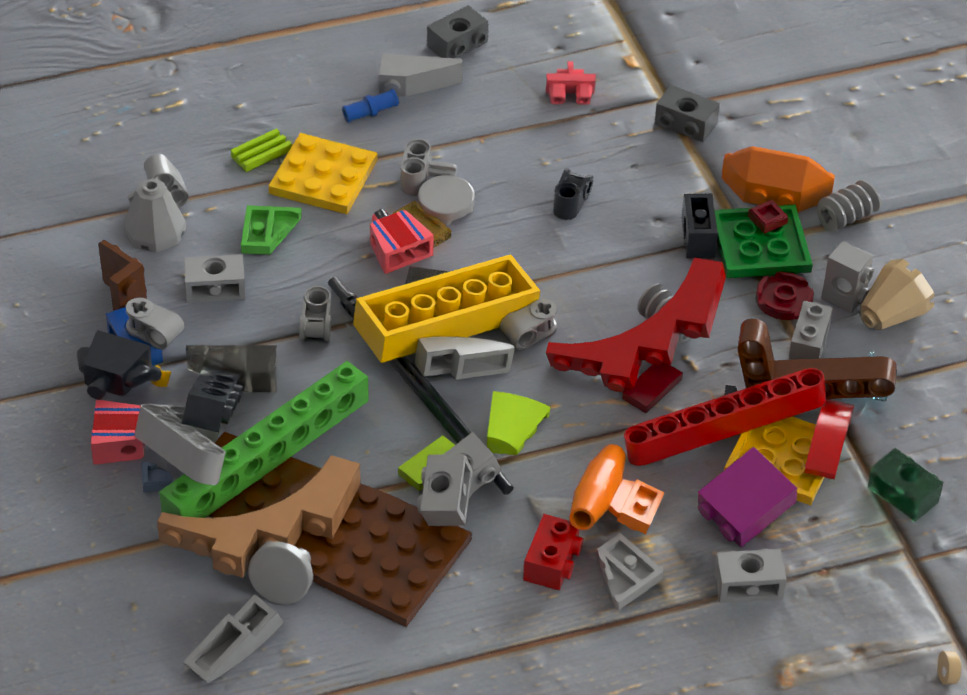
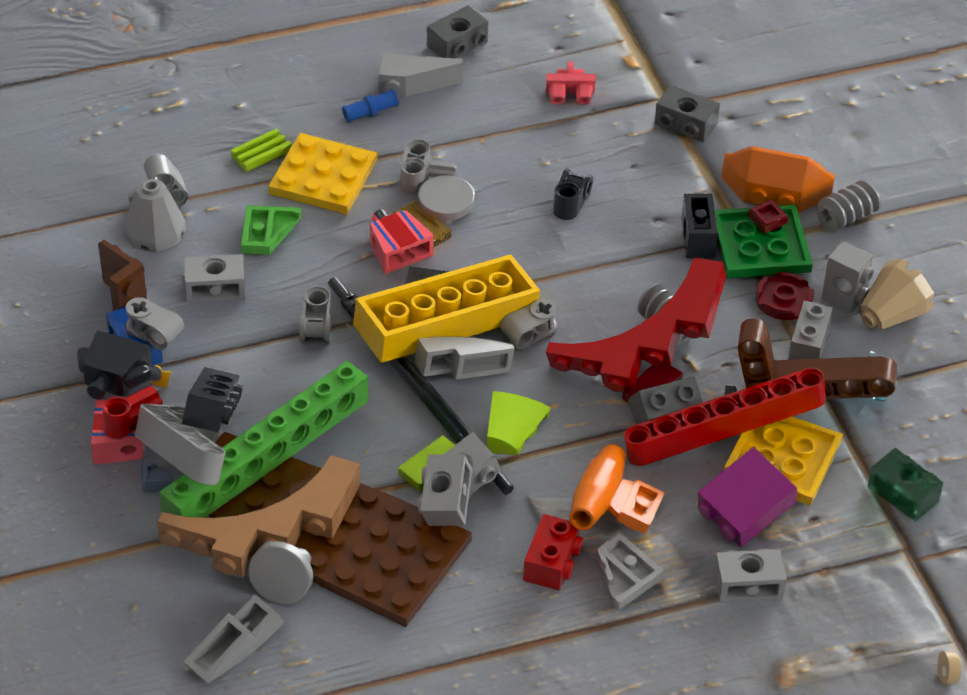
clear smoke slope [186,345,278,392] -> none
red slope [804,399,855,480] -> none
none -> red piece [103,386,163,439]
none -> dark grey brick [628,376,703,424]

